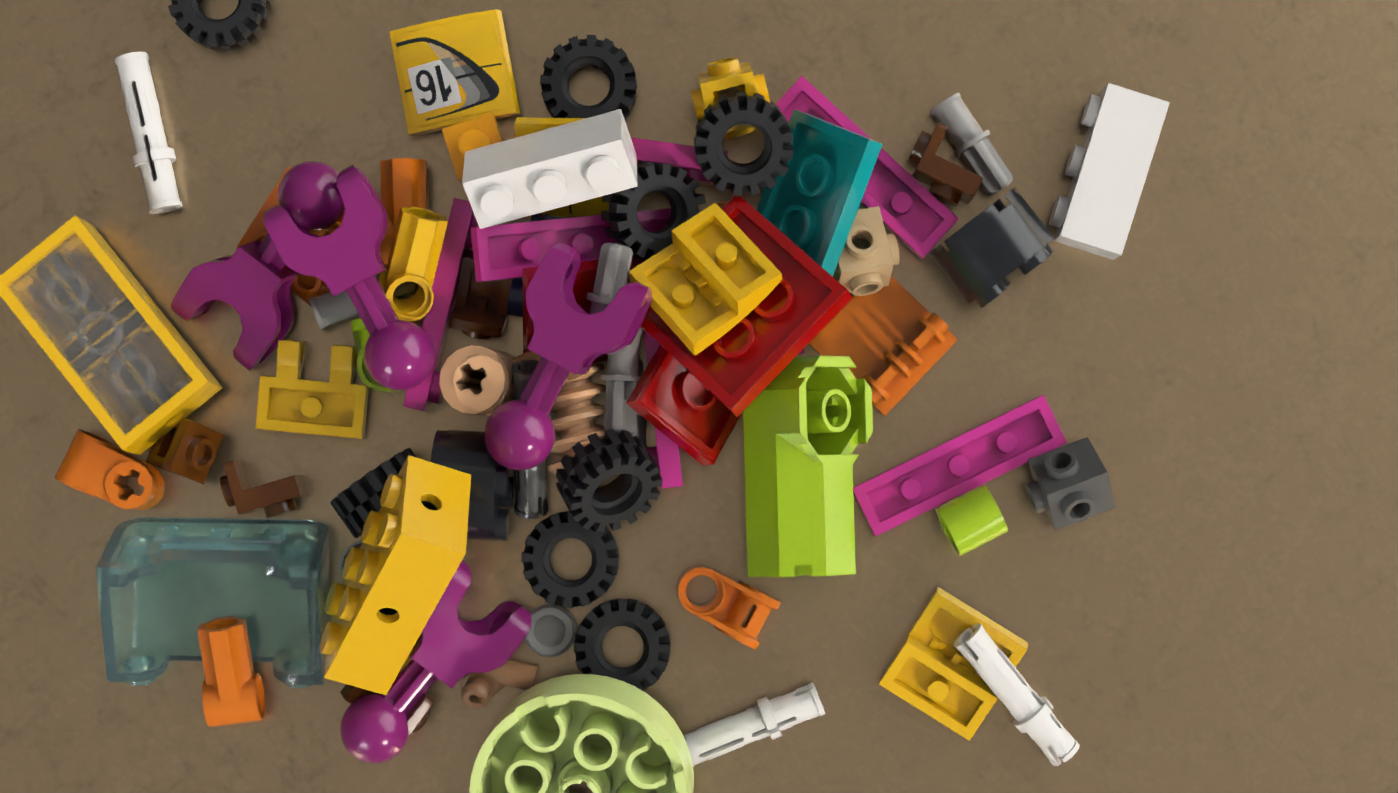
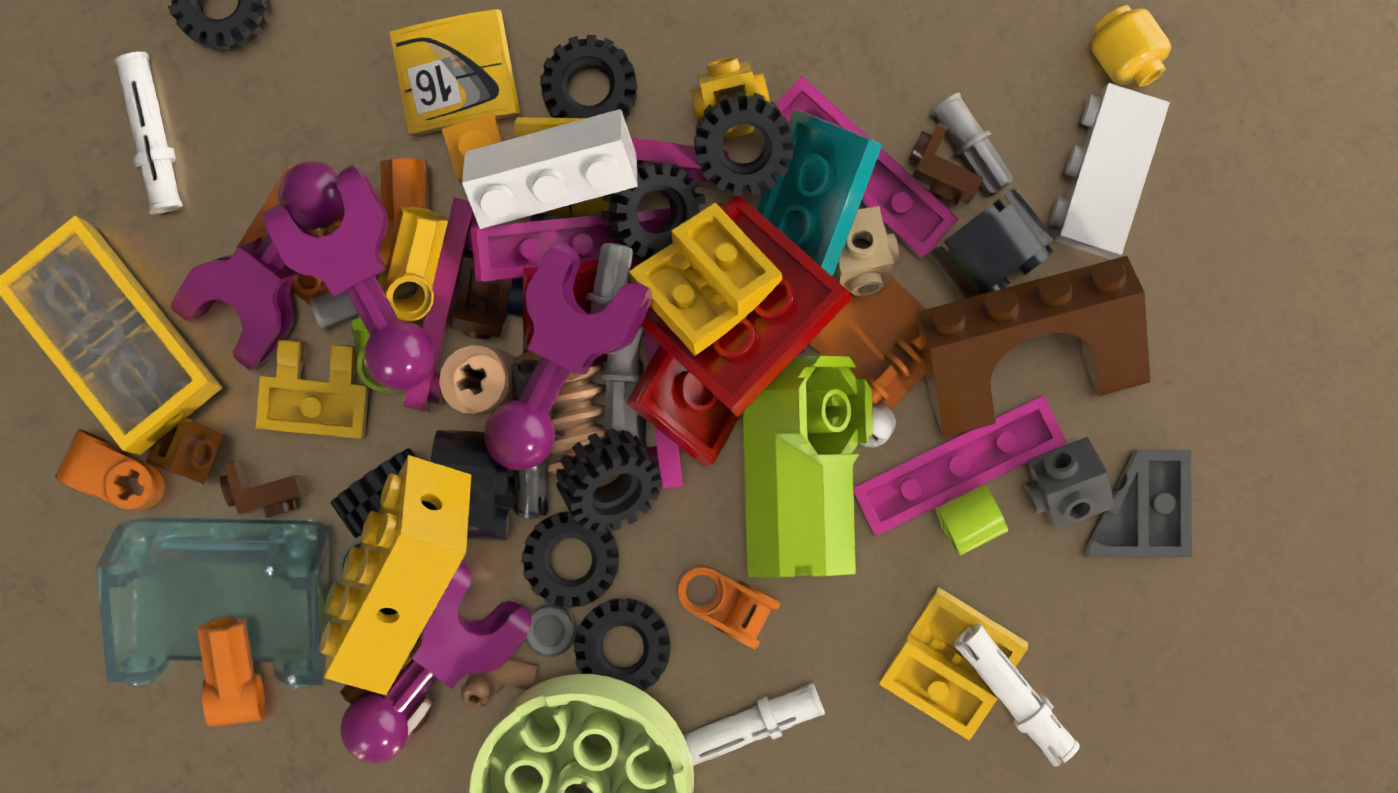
none -> white hinge [860,402,896,448]
none -> reddish brown arch [916,256,1150,437]
none -> dark grey wing [1085,450,1192,557]
none -> yellow head [1091,5,1171,87]

